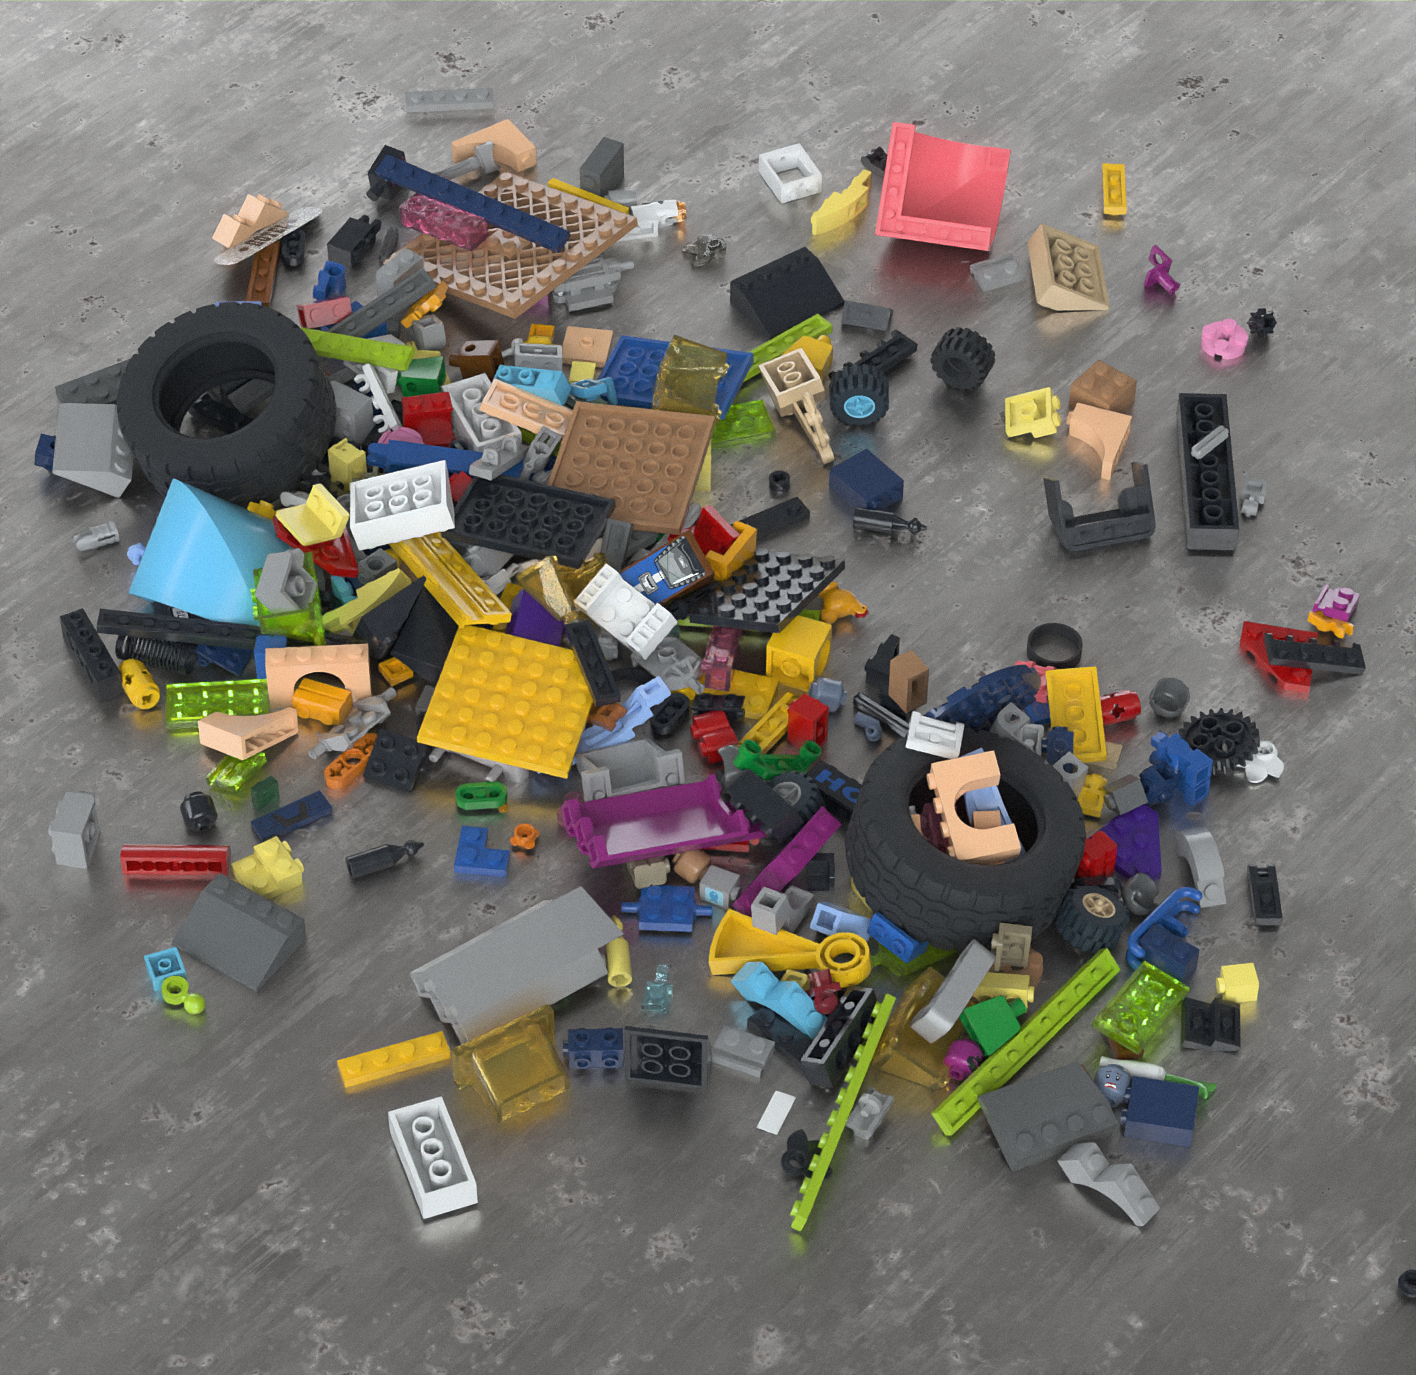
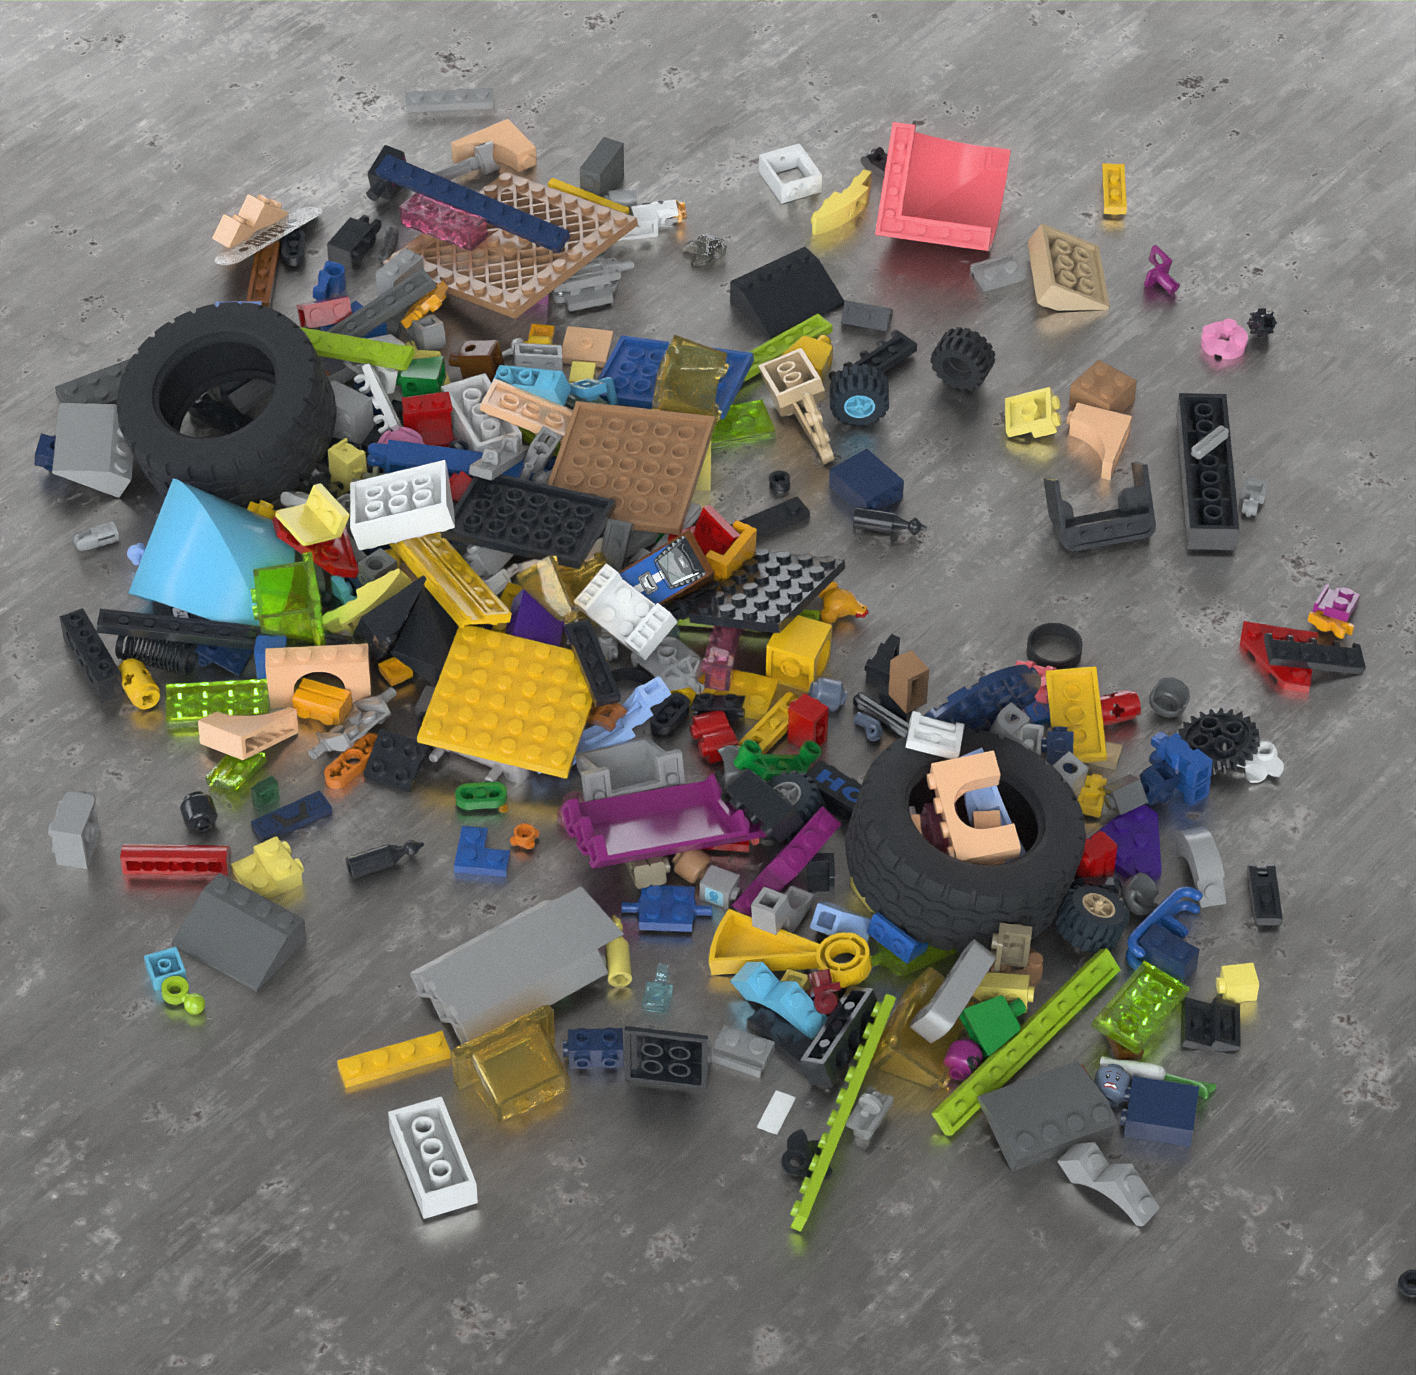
light grey hinge [255,548,317,624] -> none

